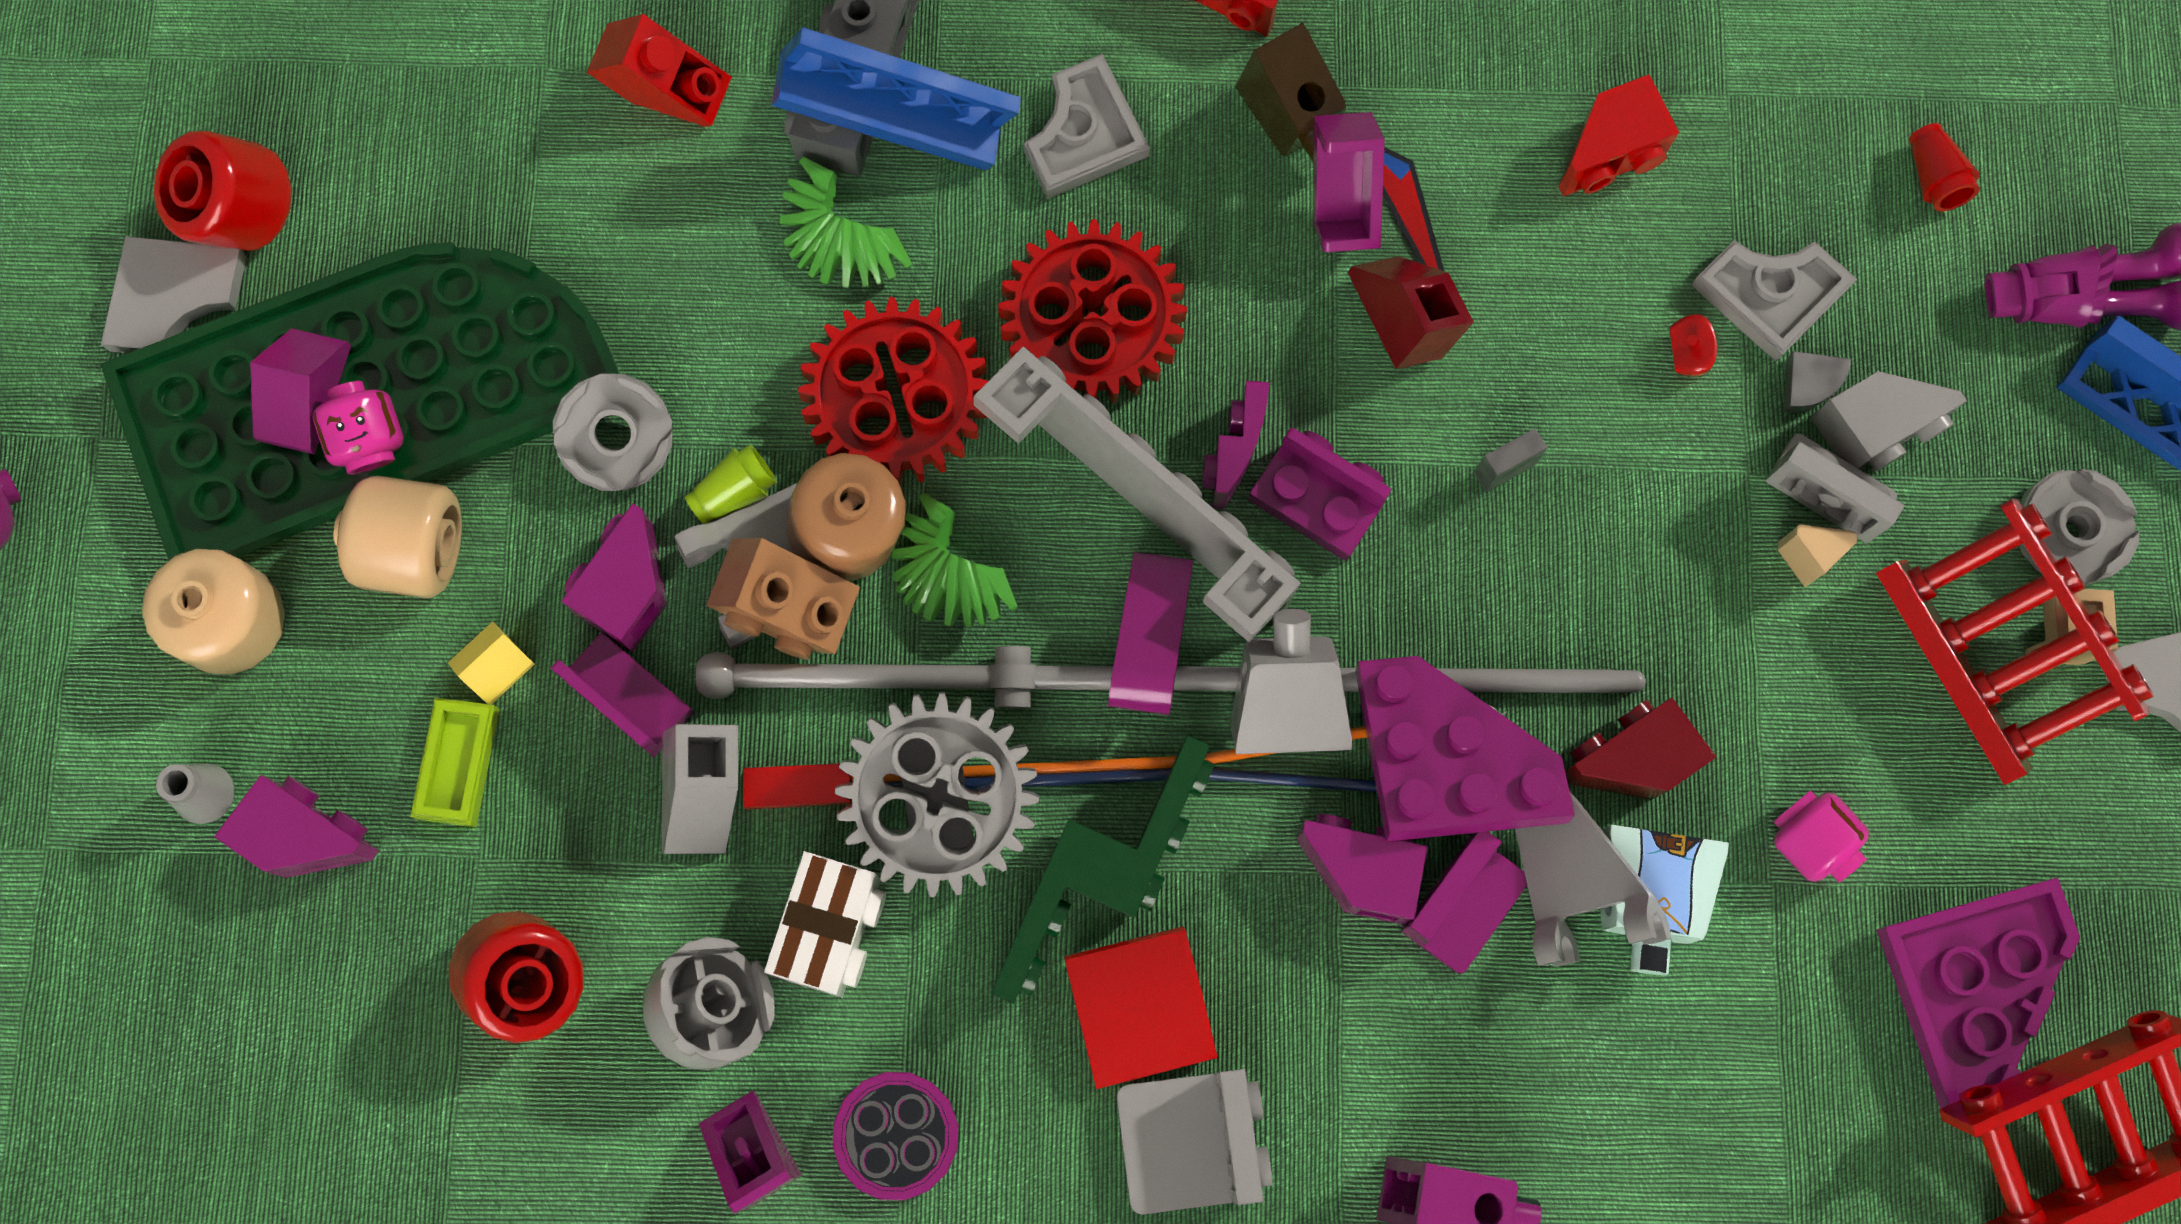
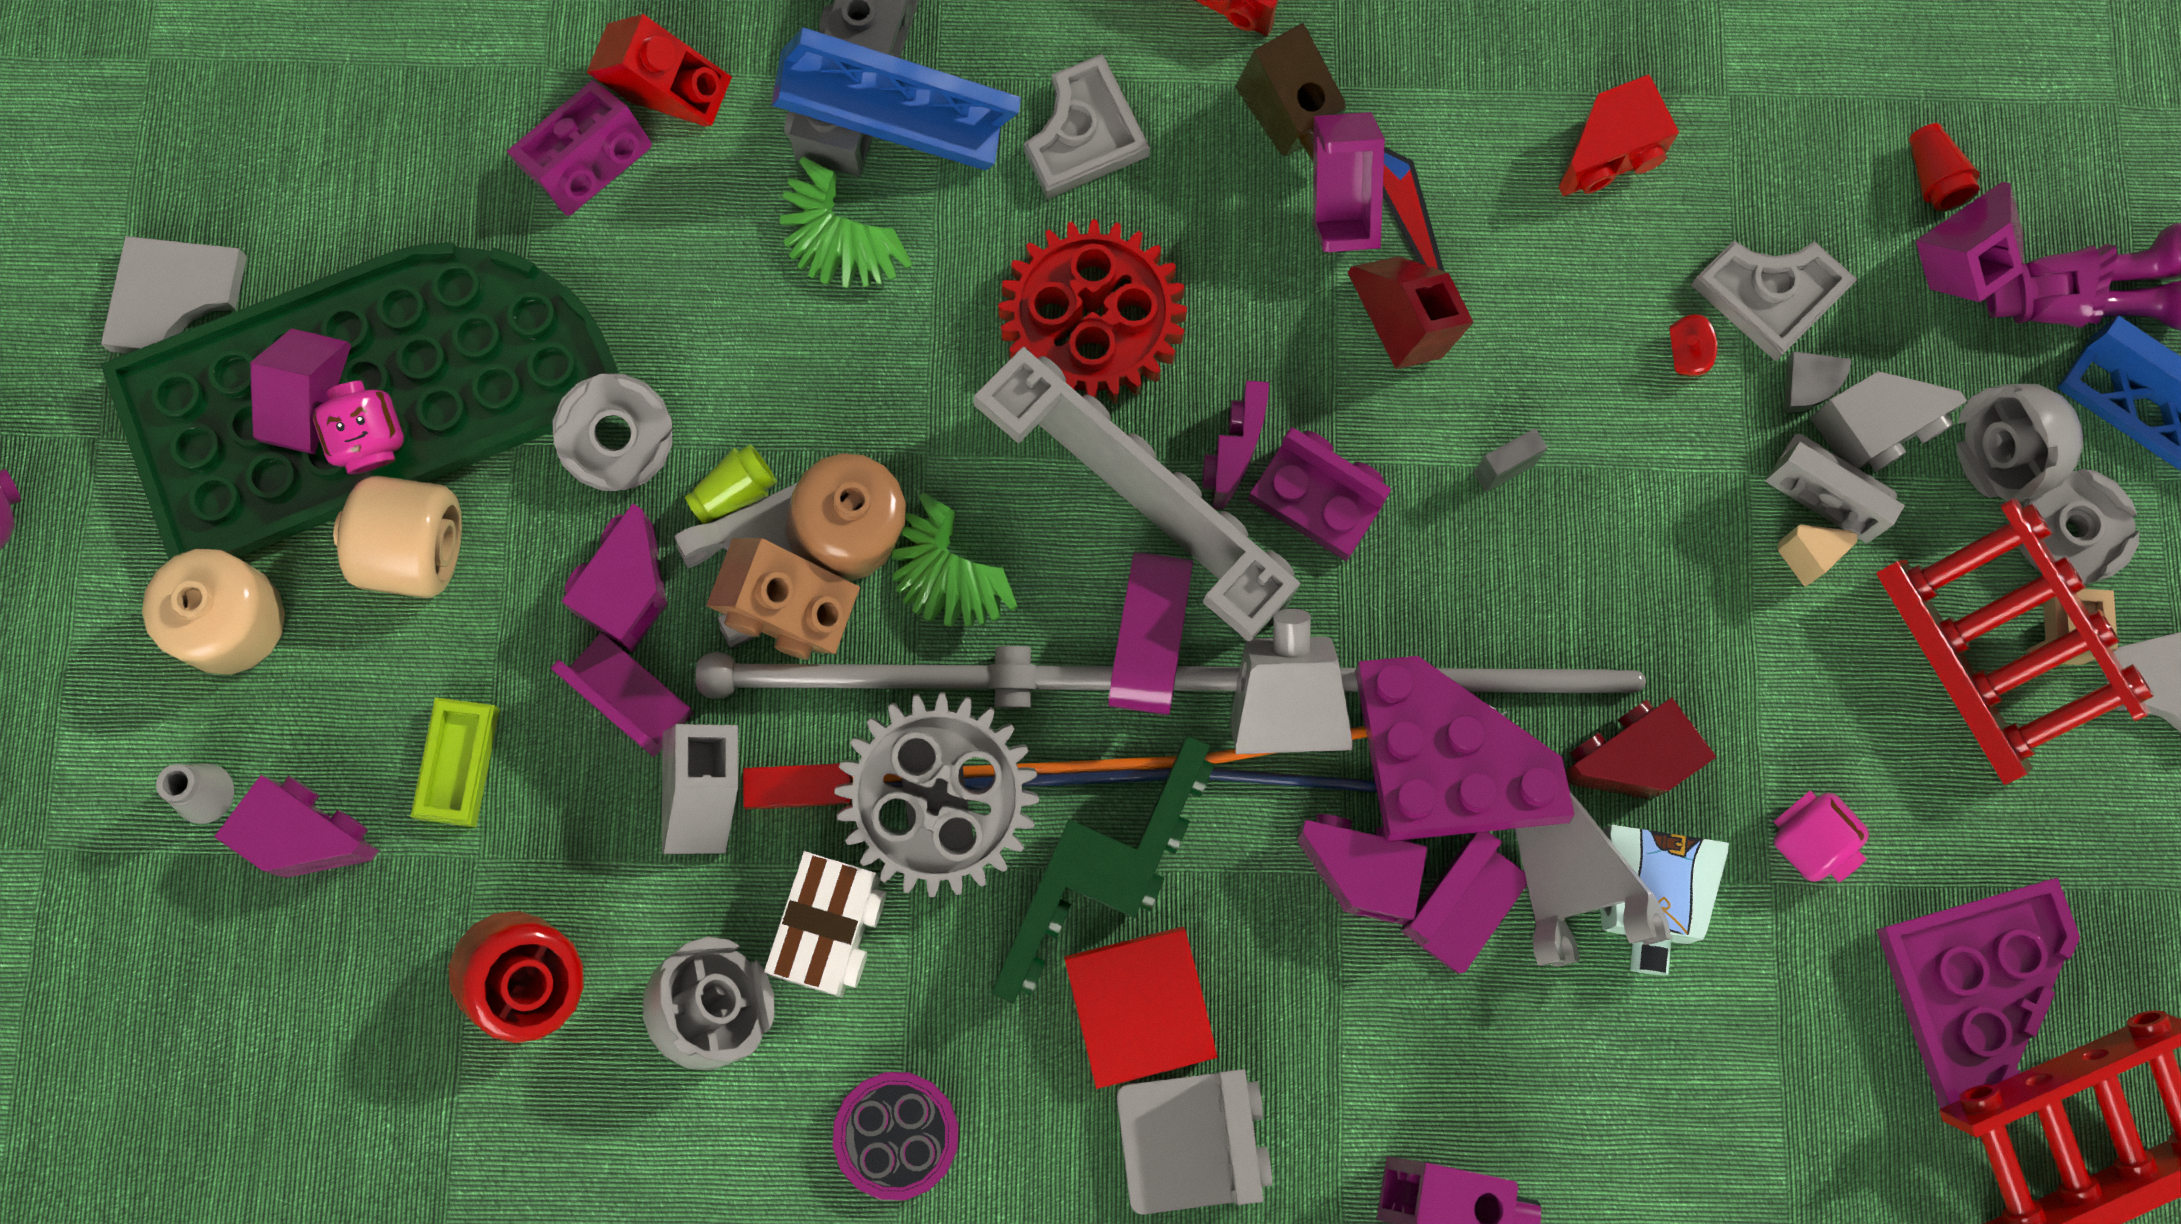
red head [153,131,292,251] -> none
light yellow slope [448,621,535,705] -> none
magenta slope [698,1090,803,1214] -> none
red gear [798,297,988,485] -> none
none -> magenta bracket [506,80,652,216]
none -> magenta slope [1916,182,2024,302]
none -> light grey cylinder [1957,384,2083,502]

